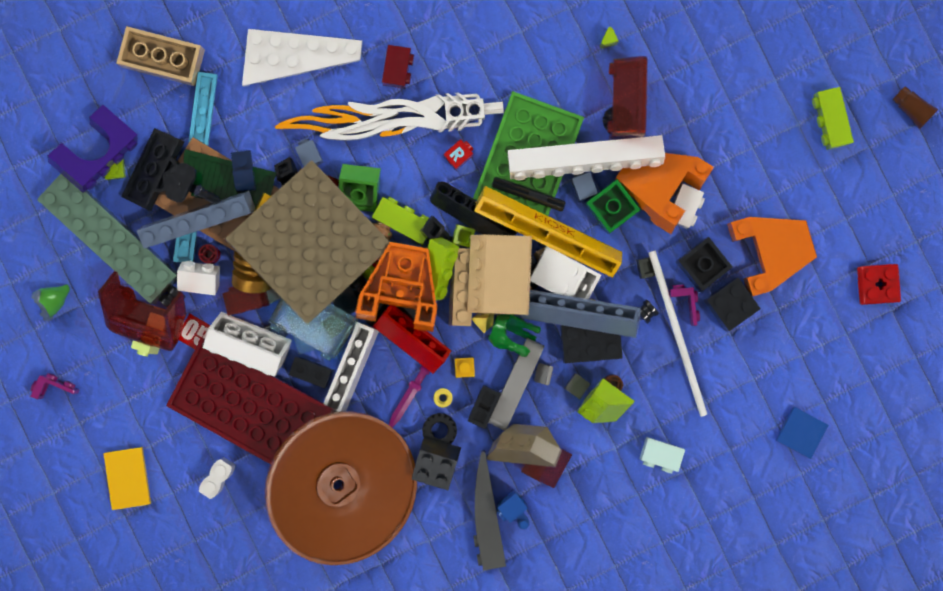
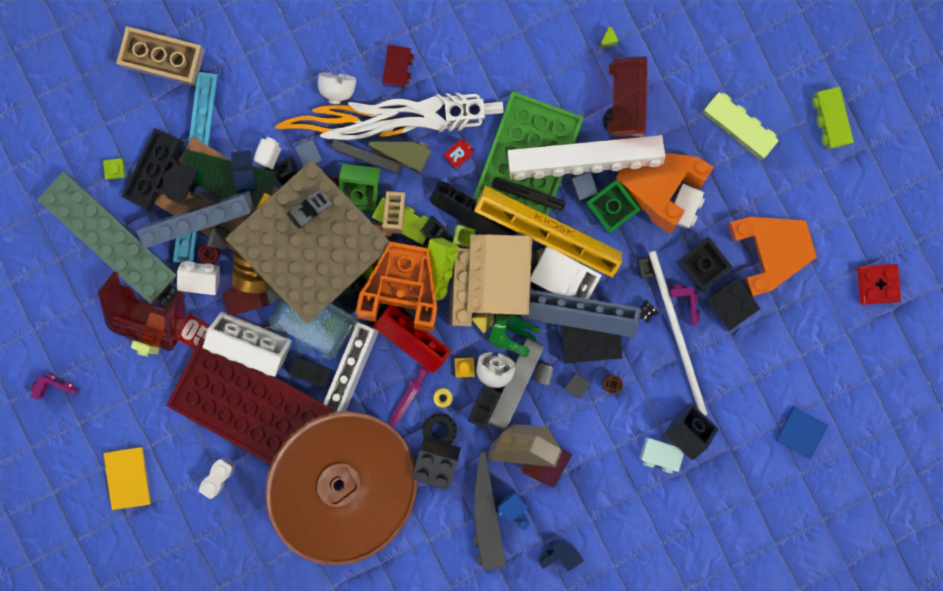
bright green hat [31,285,70,321] -> none
dark purple arch [47,105,138,193] -> none
white wing [242,29,362,87] -> none
lime slope [577,379,634,423] -> none
reddish brown plant [892,86,938,129] -> none
none -> dark grey slope [207,225,229,248]
none -> white brick [252,137,281,170]
none -> black slope [287,189,332,229]
none -> white cylinder [318,72,356,104]
none -> dark grey beam [330,139,403,174]
none -> olive slope [368,141,432,175]
none -> tan slope [382,191,406,234]
none -> white cylinder [476,352,516,388]
none -> dark blue brick [538,540,584,572]
none -> black brick [665,403,719,461]
none -> yellowish green brick [702,92,779,160]

